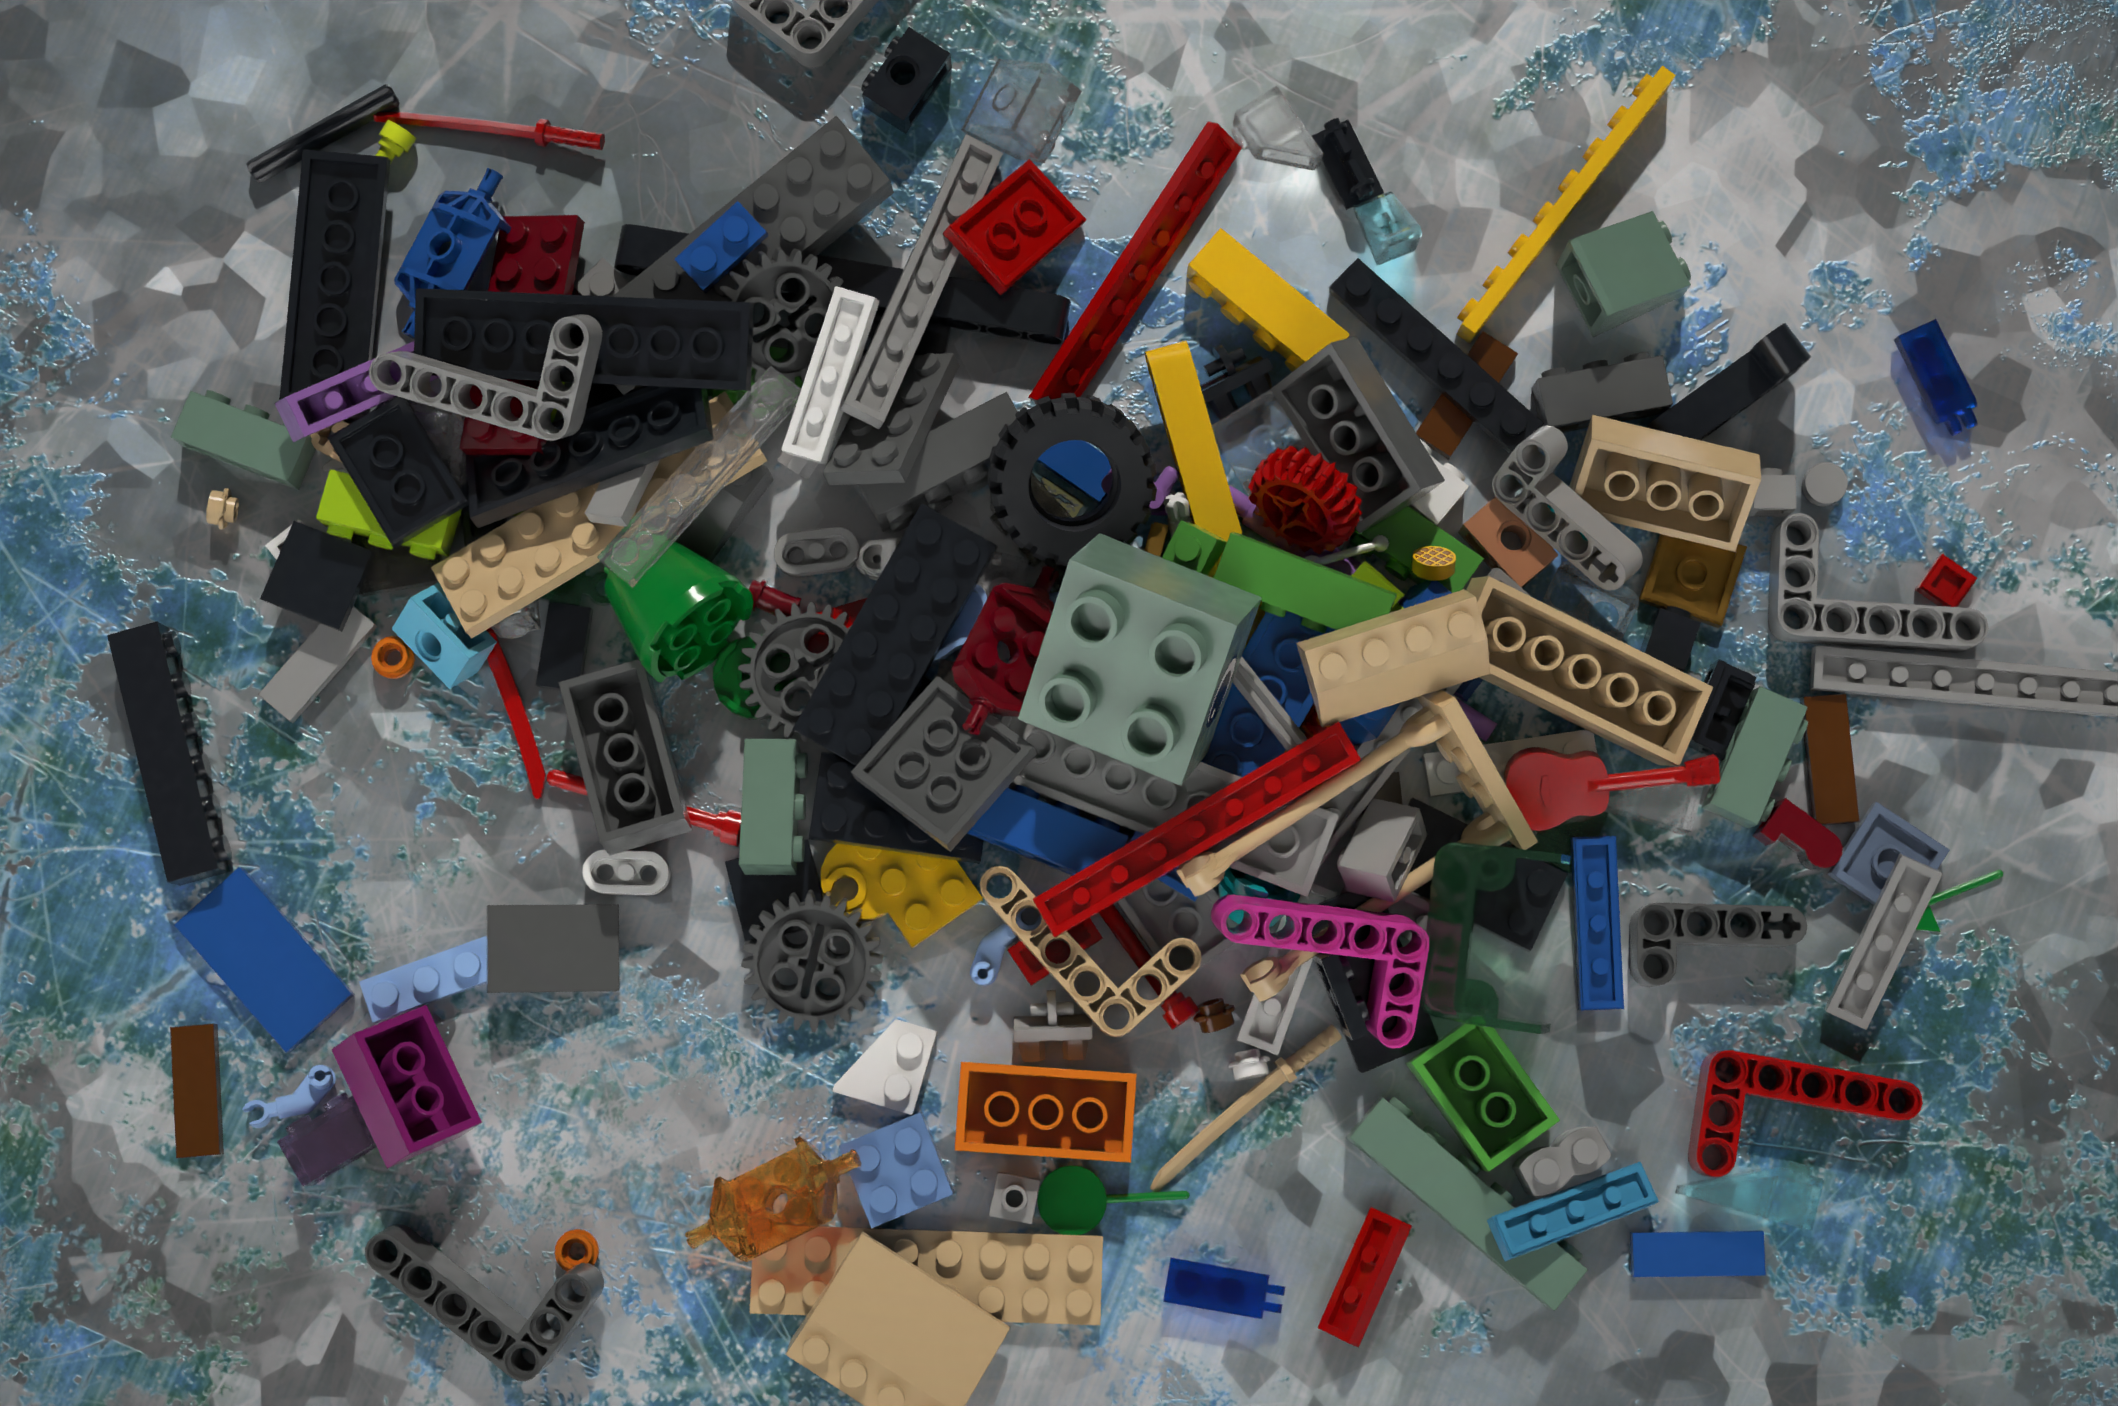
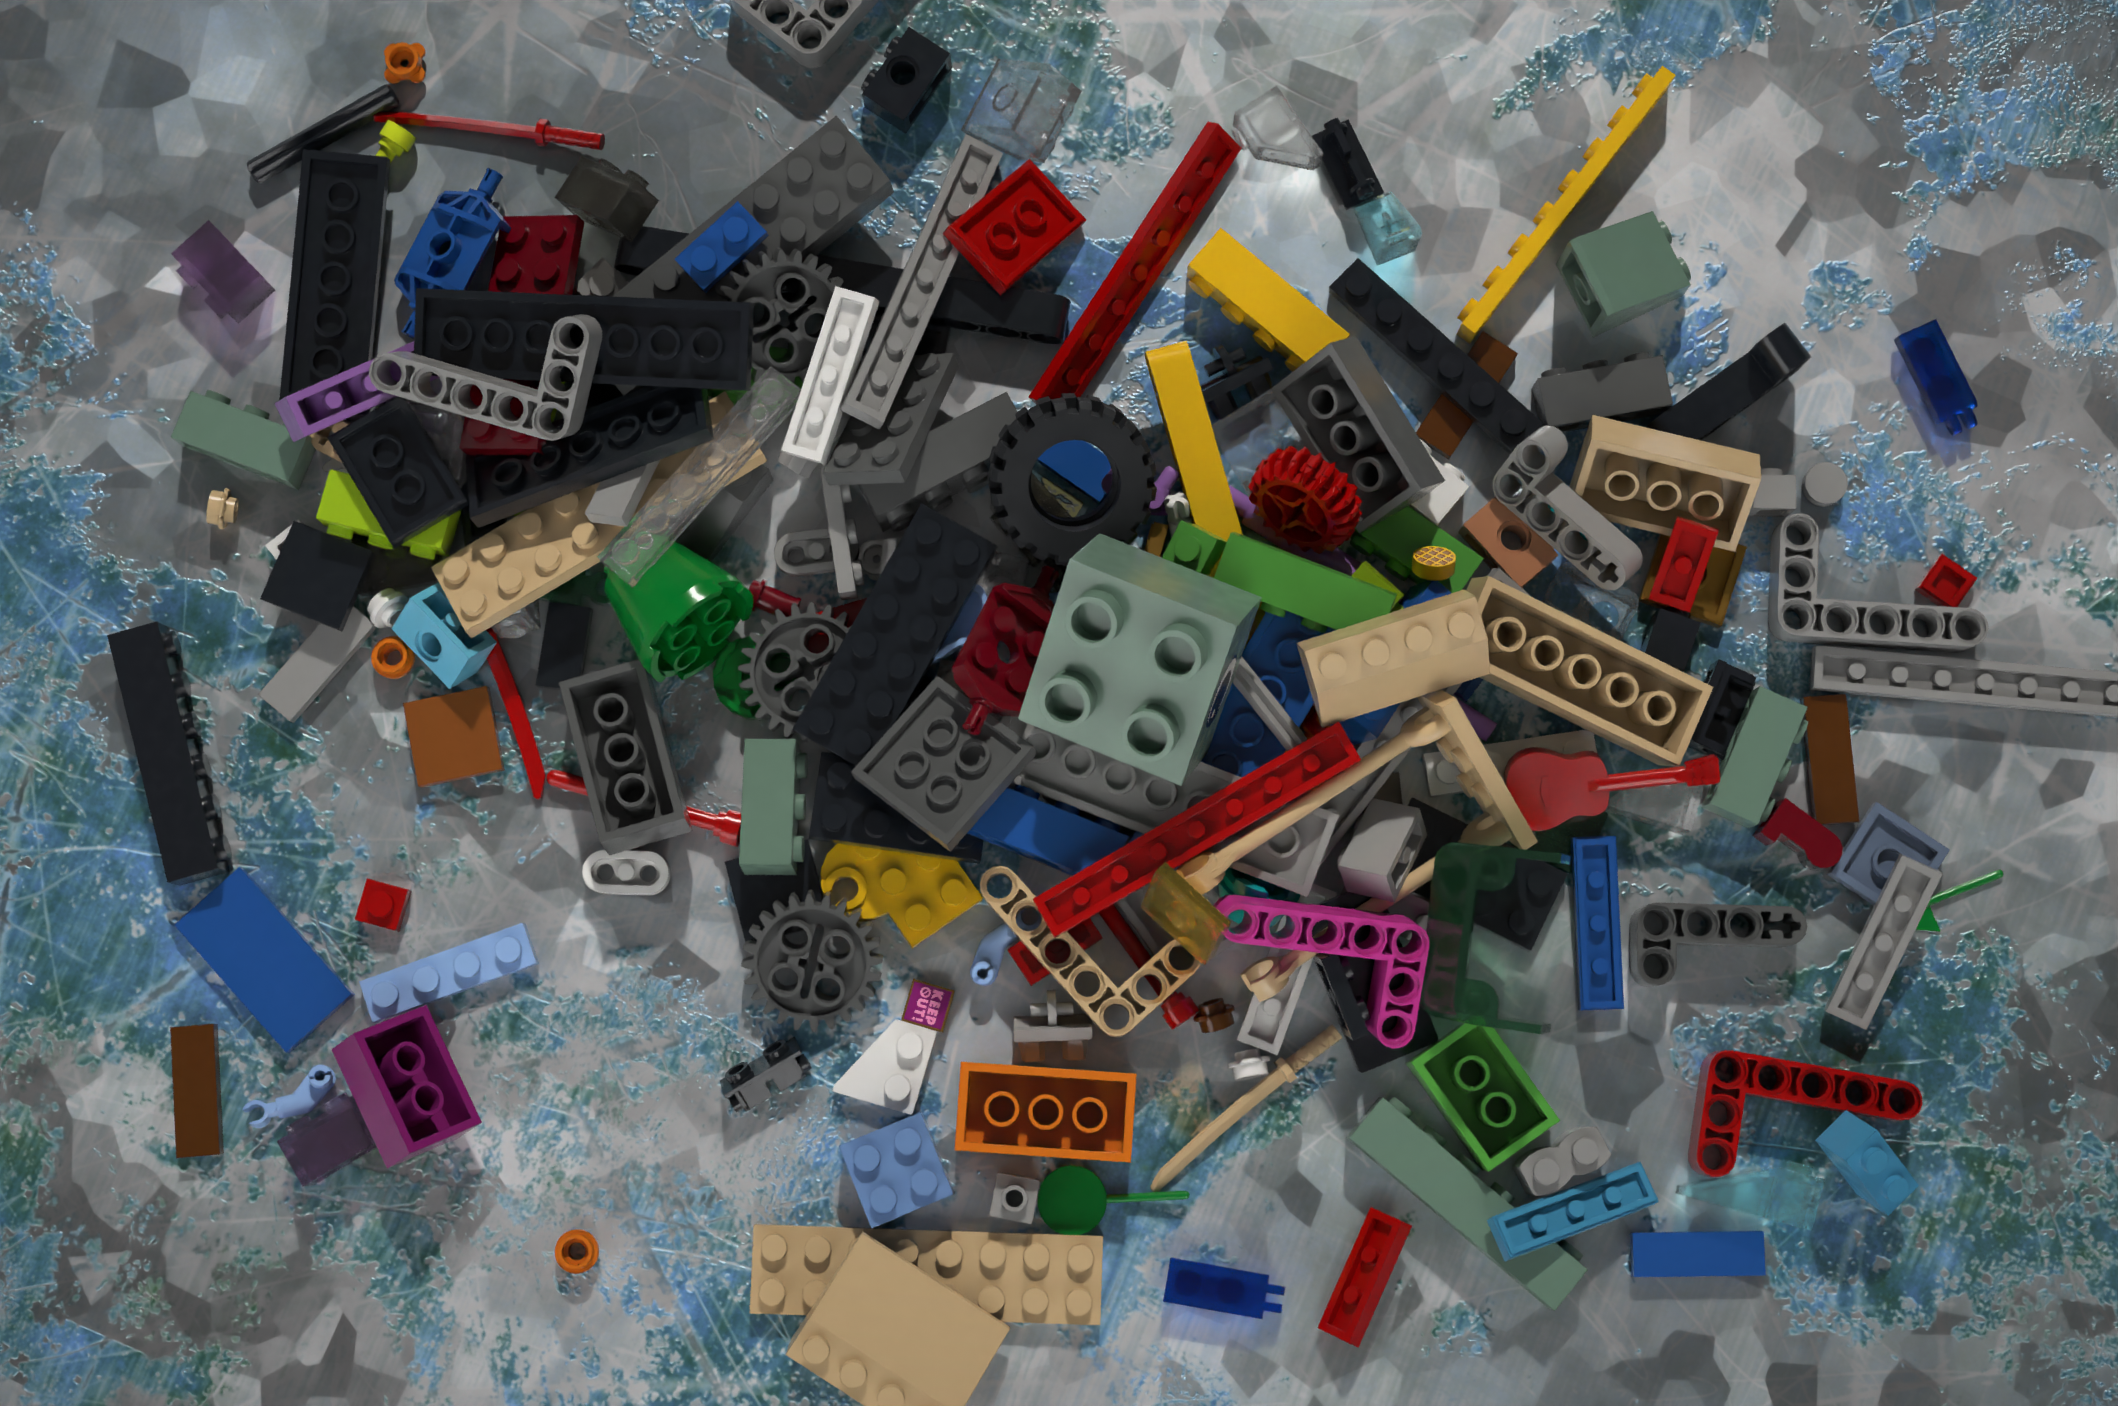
dark grey beam [365,1224,604,1381] -> none
dark grey tile [487,904,619,993] -> none
clear orange plate [685,1136,861,1262] -> none
white hinge [1305,535,1389,565] -> none
none -> clear purple brick [171,220,275,324]
none -> red plate [355,878,412,932]
none -> white plate [367,588,409,628]
none -> orange plate [384,42,426,84]
none -> dark orange tile [403,686,505,788]
none -> clear smoke brick [554,156,659,242]
none -> black hinge [720,1036,812,1113]
none -> light grey plate [820,467,864,600]
none -> tile [901,979,955,1033]
none -> clear yellow tile [1141,862,1231,965]
none -> red plate [1649,516,1719,613]
none -> dark azure brick [1815,1110,1919,1216]

